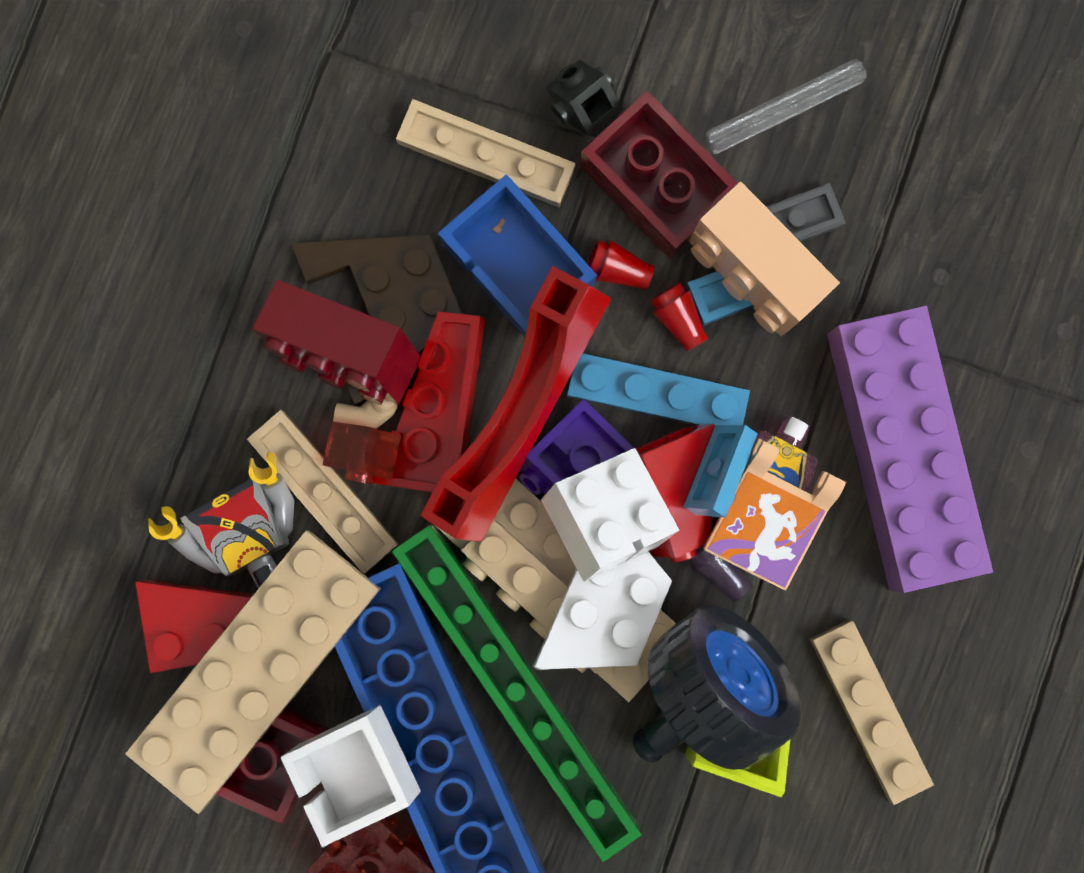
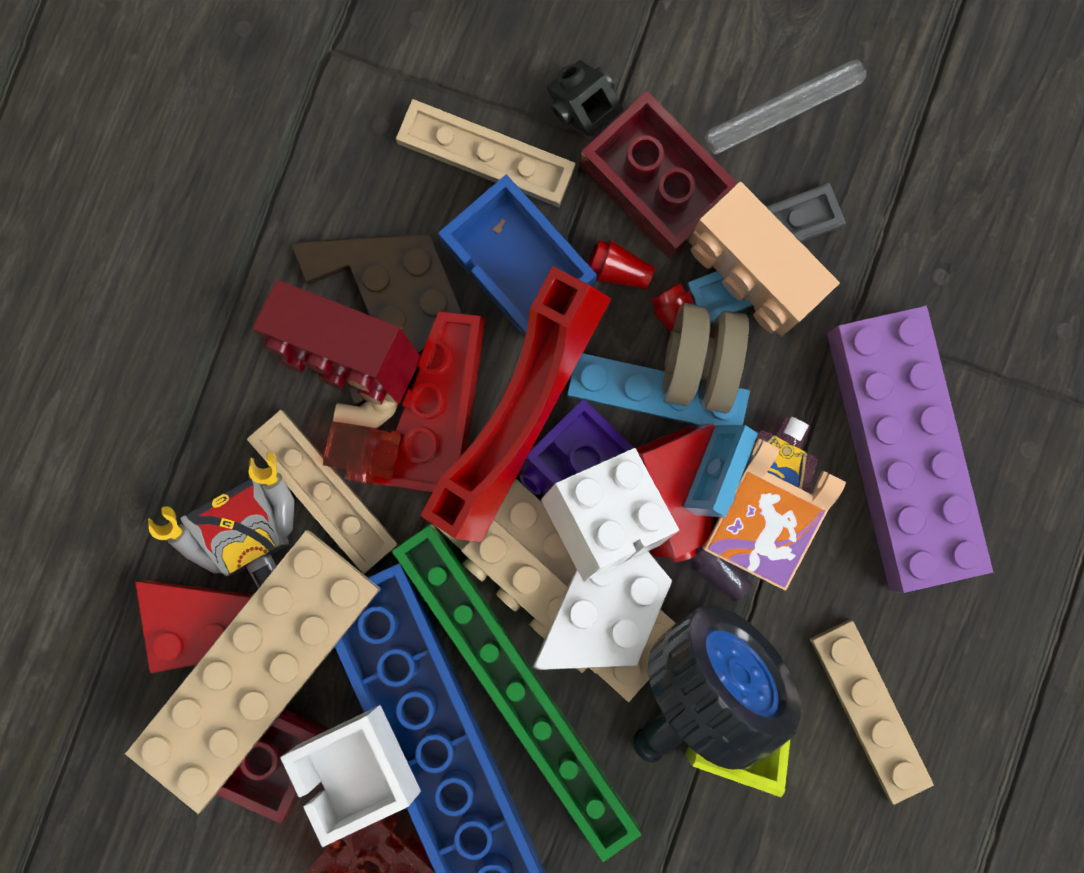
none -> dark tan wheel [662,303,749,414]

